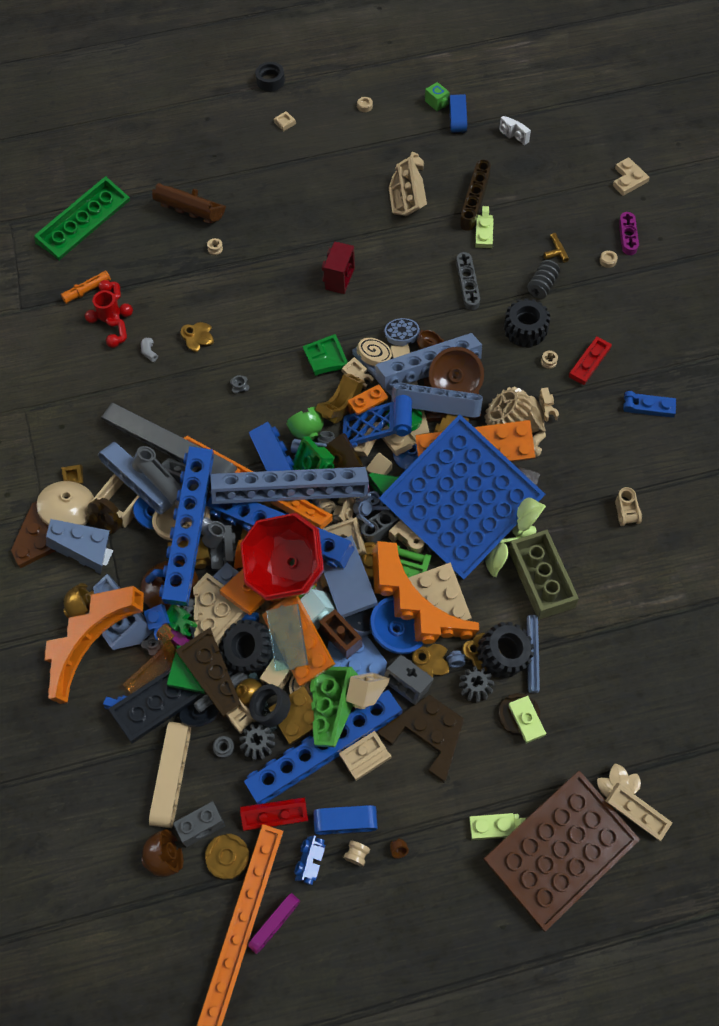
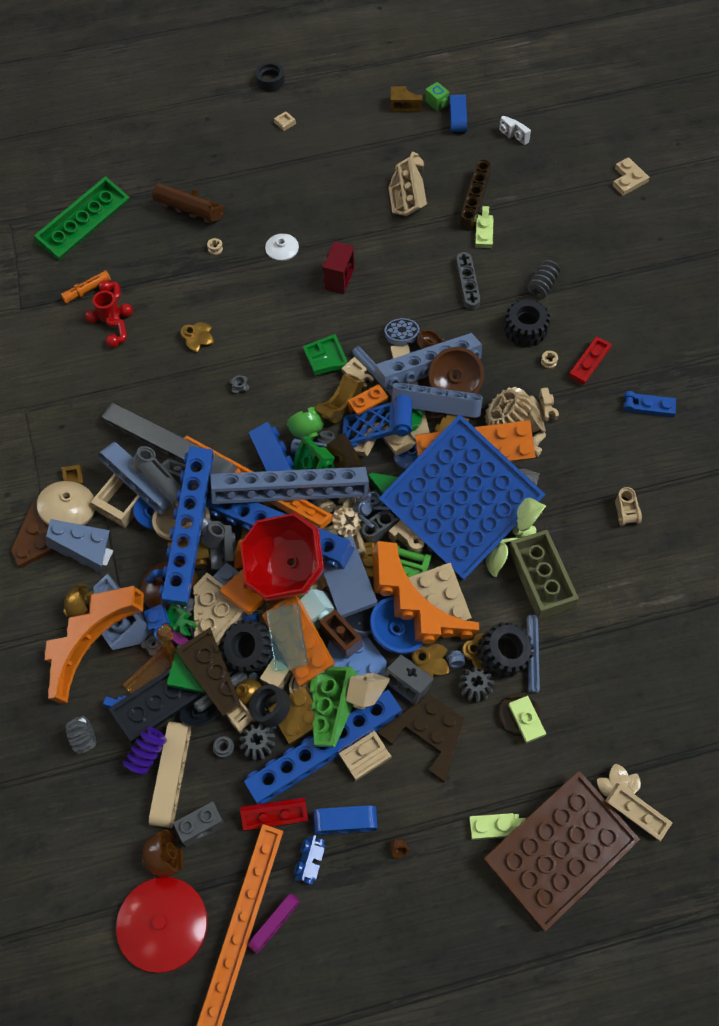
dark brown plate [86,498,123,536] -> none
light grey arm [141,338,158,362] -> none
pearl gold tile [205,834,249,880] -> none
tan wheel [343,840,370,867] -> none
tan tile [357,97,373,112] -> none
tan tile [357,338,392,366] -> none
tan slope [366,453,392,475] -> none
pearl gold piece [543,233,569,263] -> none
tan tile [600,251,618,268] -> none
magenta beam [619,212,639,255] -> none
none -> dark grey gear [65,716,97,754]
none -> red dish [116,877,208,973]
none -> dark purple piece [123,726,167,775]
none -> white dish [265,234,299,261]
none -> tan gear [332,506,362,537]
none -> pearl gold arch [391,86,422,112]

